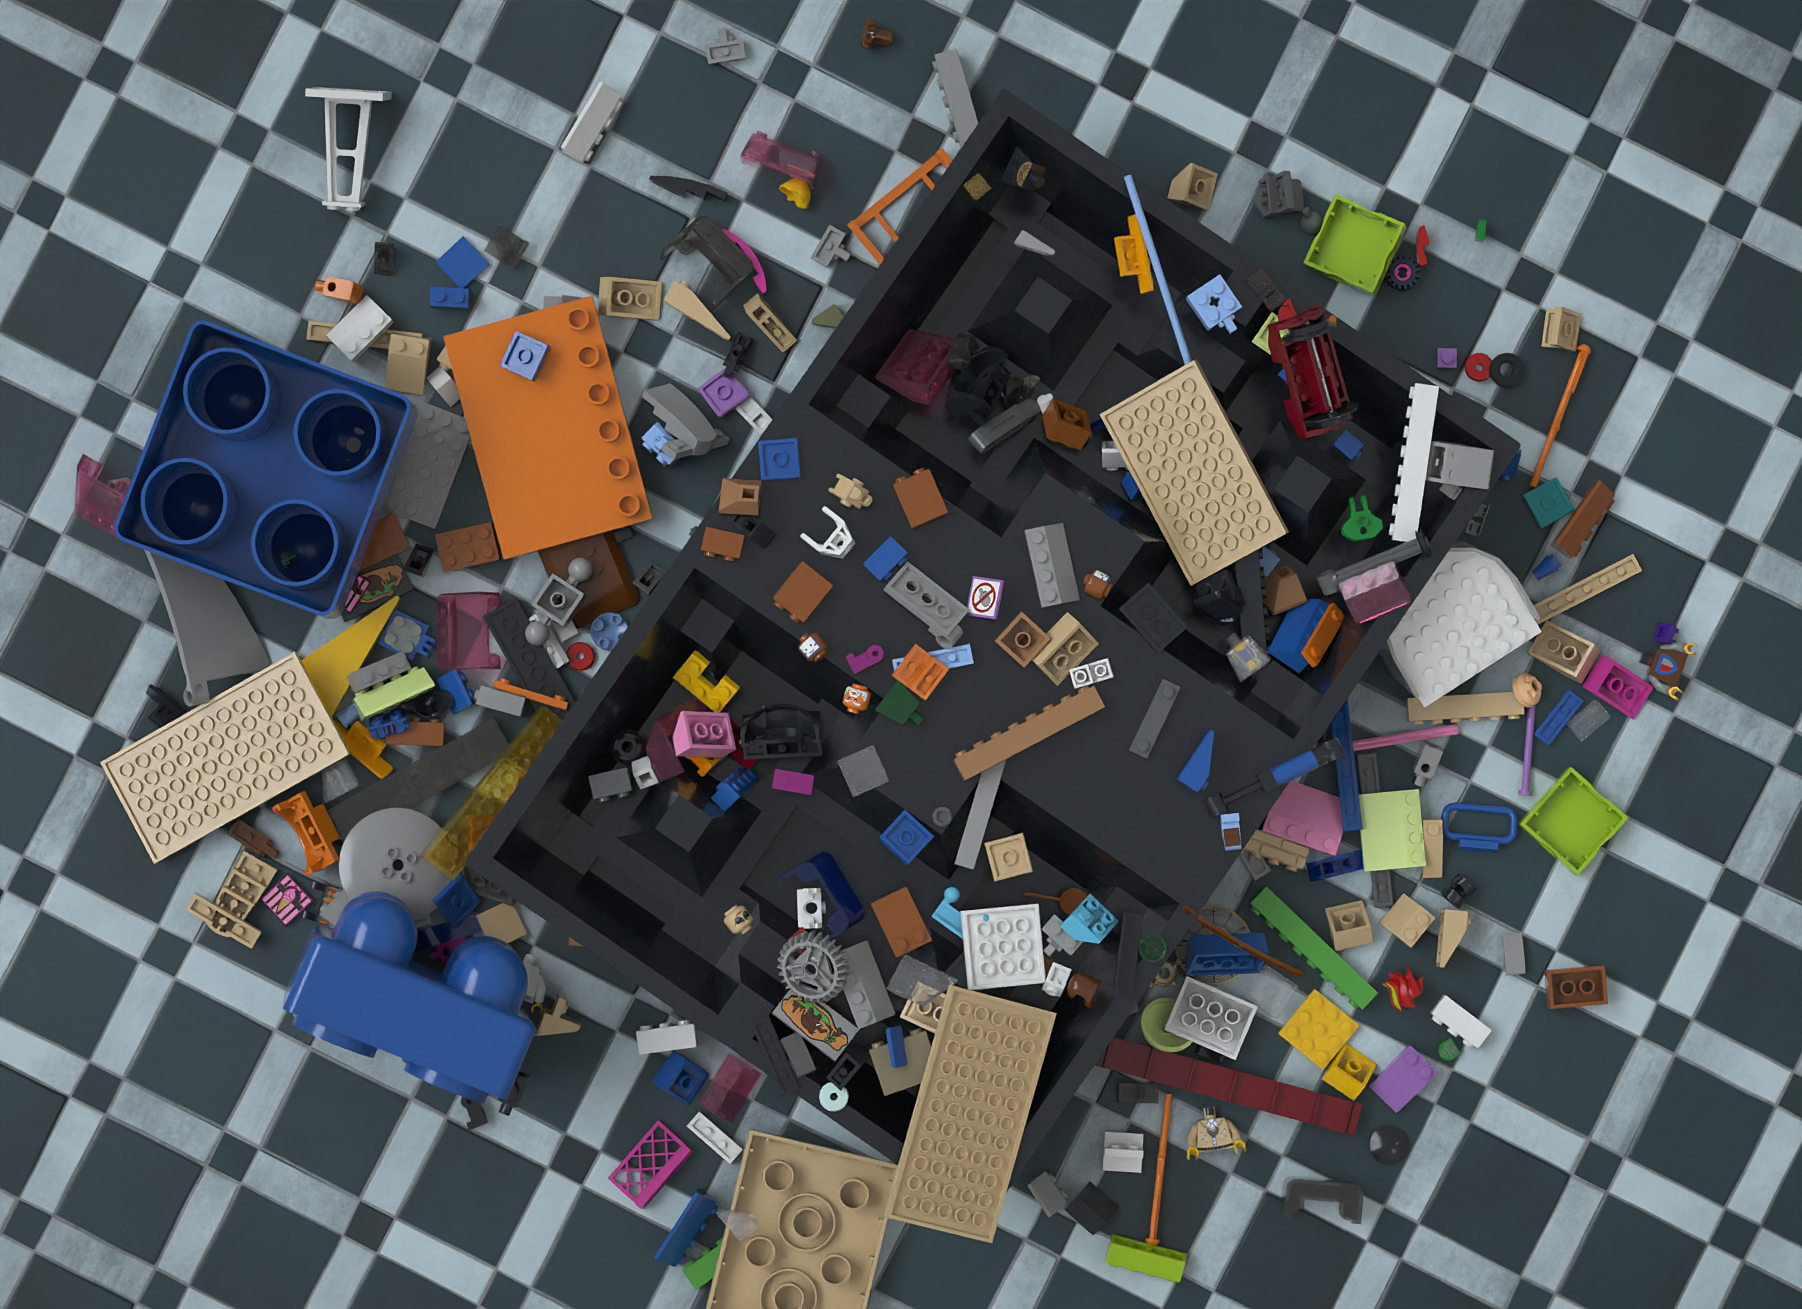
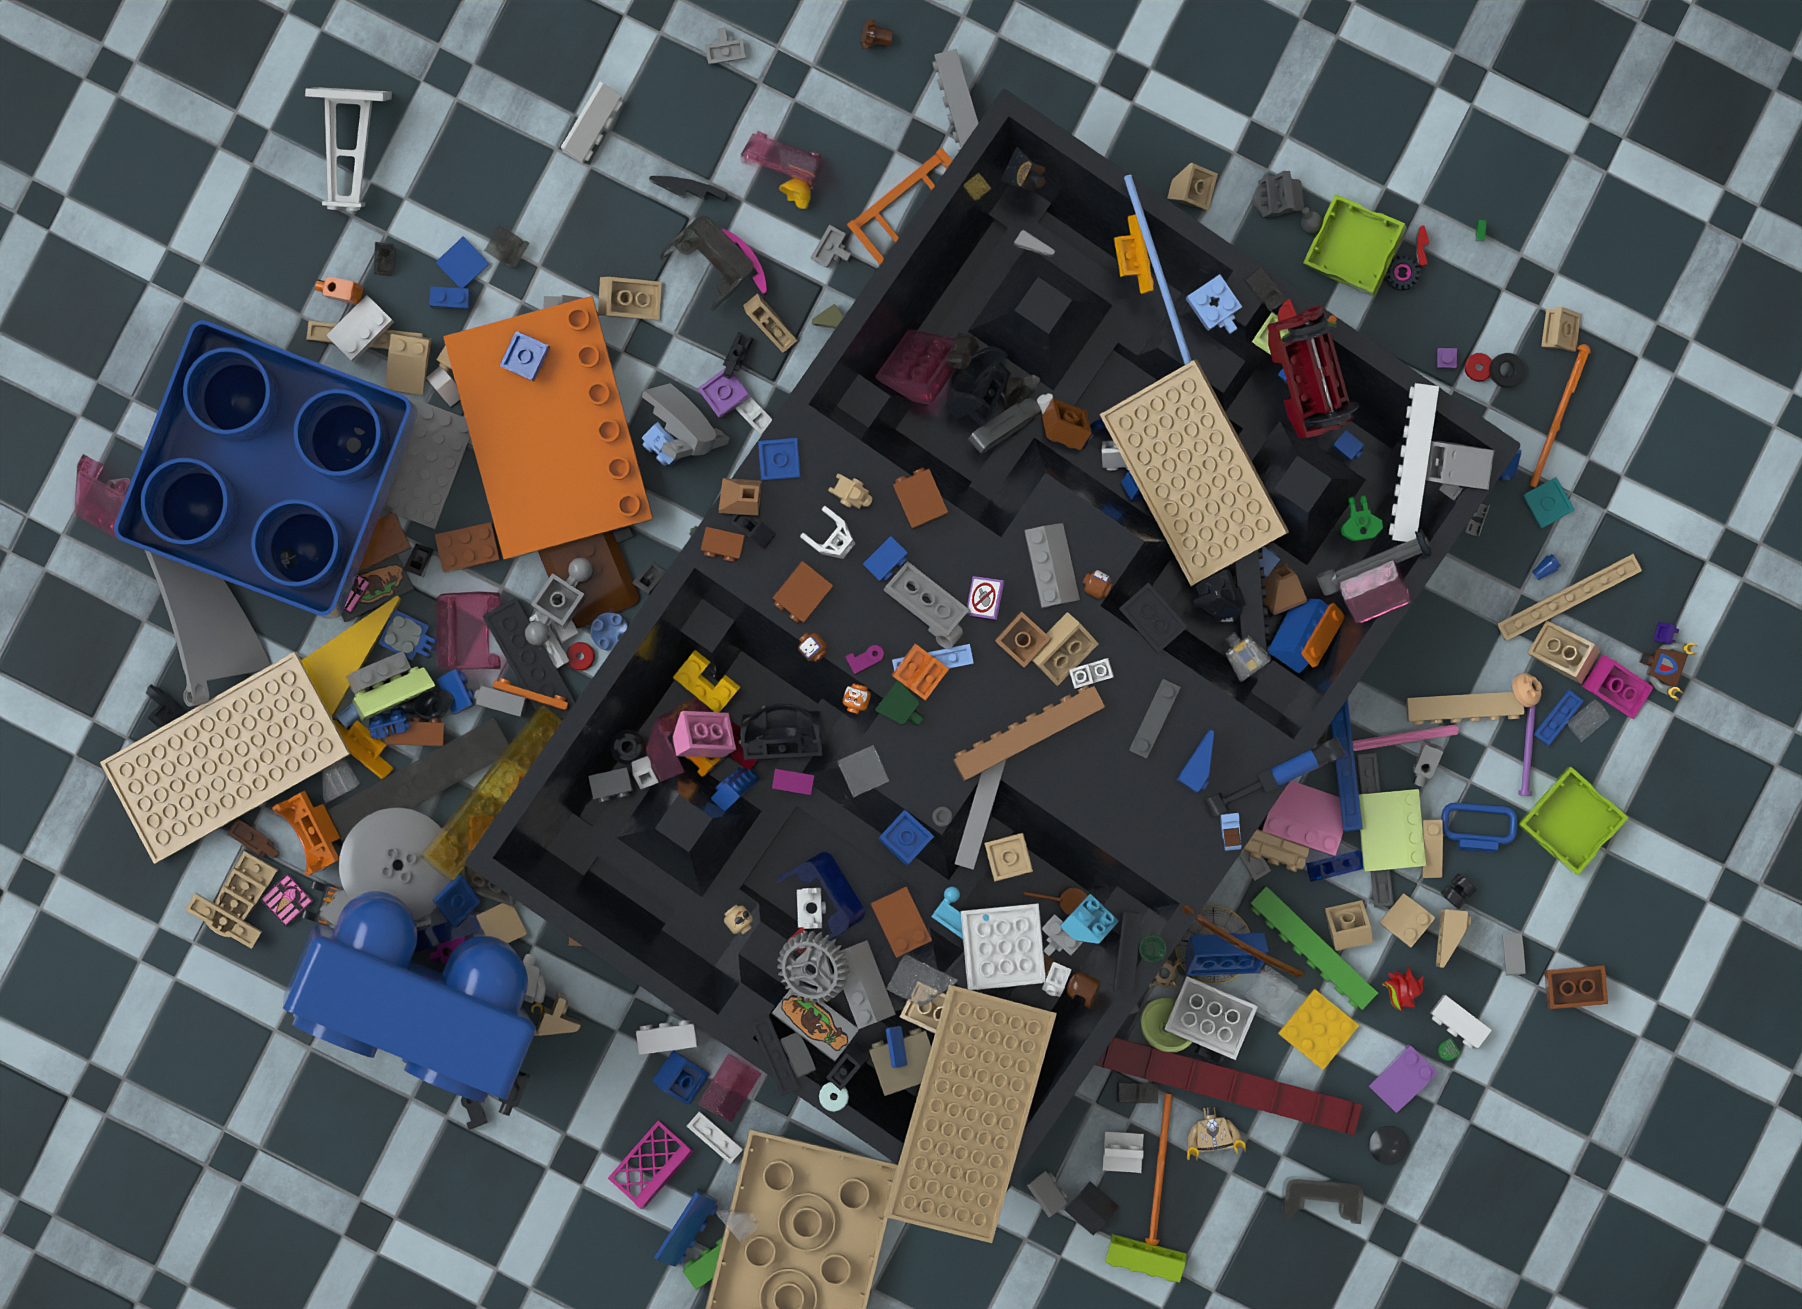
tan slope [663,280,731,342] -> none
yellow slope [1322,1043,1377,1101] -> none
white piece [1379,541,1542,708] -> none
dark orange slope [1550,480,1615,558] -> none

